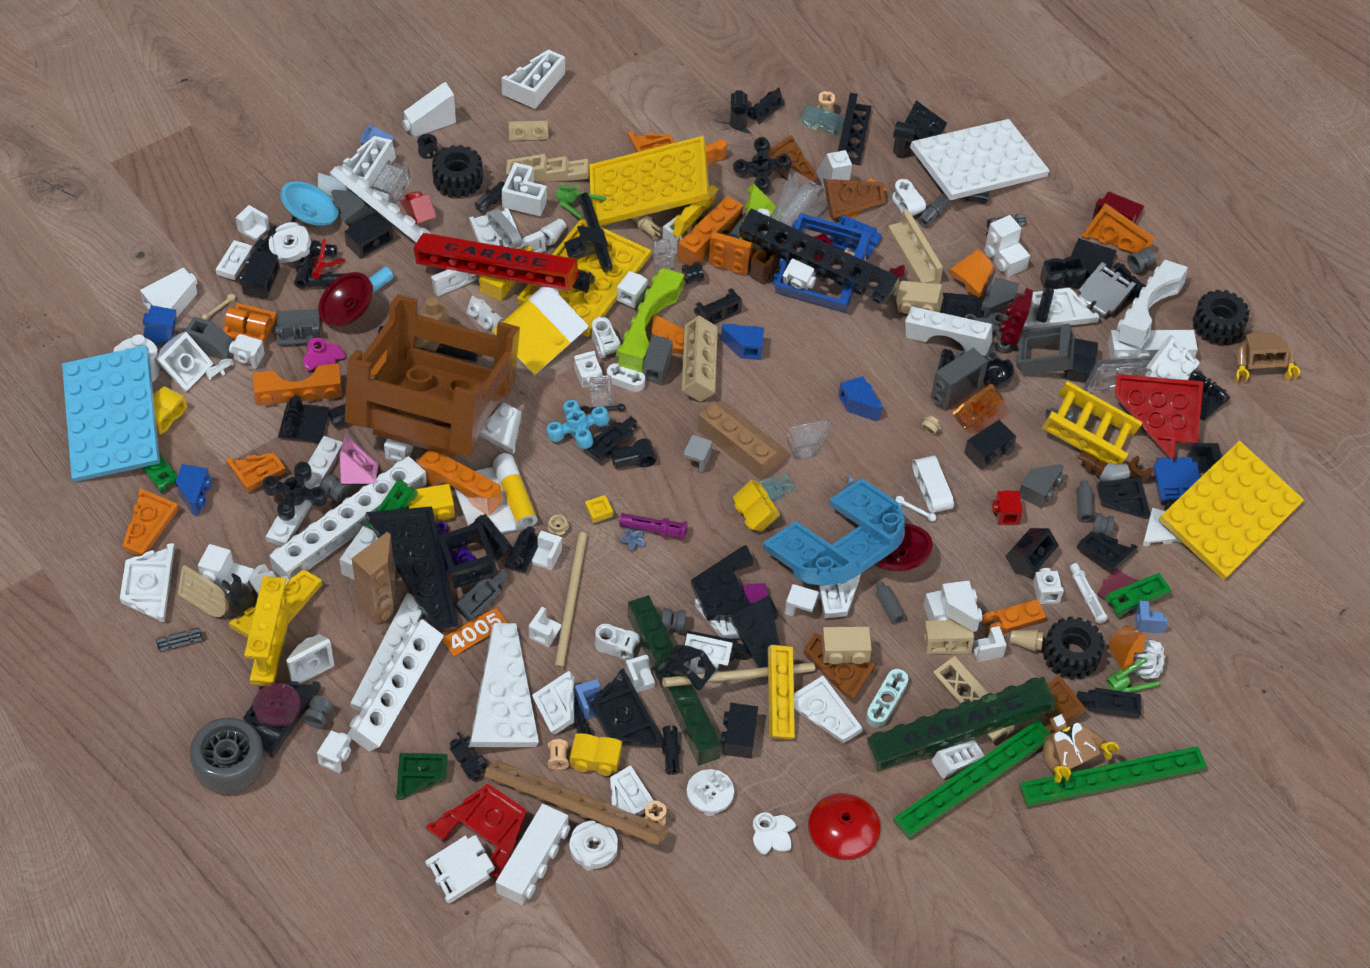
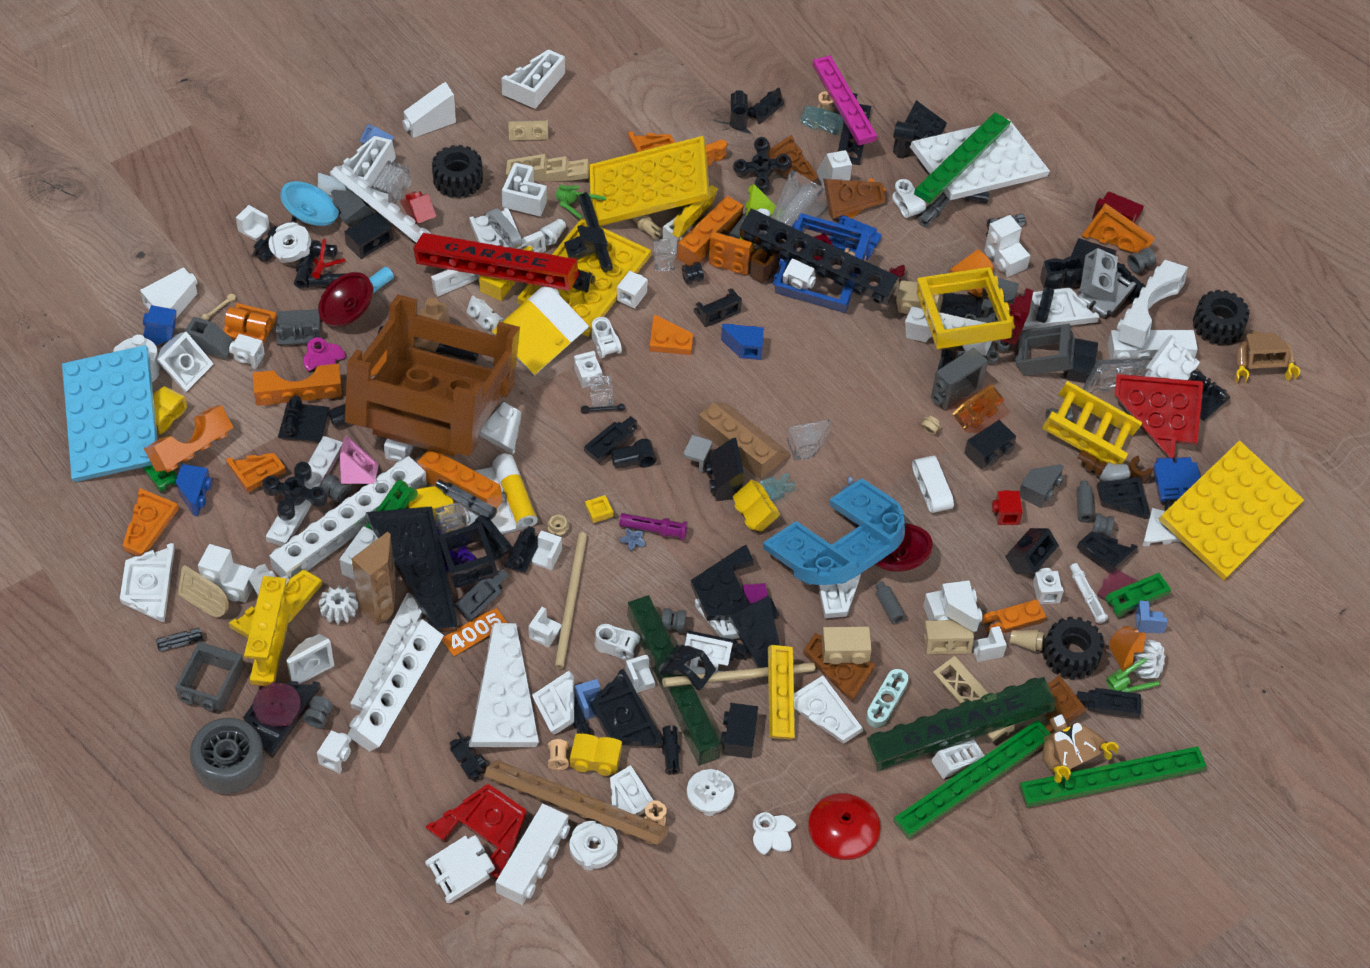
white piece [206,359,234,380] -> none
white plate [216,240,253,280] -> none
black plate [222,573,256,616] -> none
black brick [239,250,280,299] -> none
dark green wing [396,753,448,800] -> none
black wheel [417,134,438,159] -> none
black axle [475,181,505,212] -> none
medium azure gear [546,400,609,449] -> none
white beam [607,363,645,392] -> none
lime arch [616,268,684,373] -> none
dark grey slope [643,334,673,385] -> none
tan brick [682,316,718,402] -> none
white panel [785,584,819,617] -> none
blue slope [839,376,883,421] -> none
tan fence [888,210,943,284] -> none
white hinge [895,496,936,522] -> none
black hair [984,357,1014,389] -> none
black panel [1187,443,1222,473] -> none
none -> orange arch [143,405,234,472]
none -> dark grey window [175,641,245,712]
none -> white gear [319,585,358,625]
none -> black piece [435,479,497,520]
none -> clear brick [435,502,471,535]
none -> black slope [705,438,744,501]
none -> dark pink plate [812,55,877,146]
none -> green plate [914,112,1011,204]
none -> yellow window [917,267,1015,349]
none -> light grey brick [1080,248,1118,300]

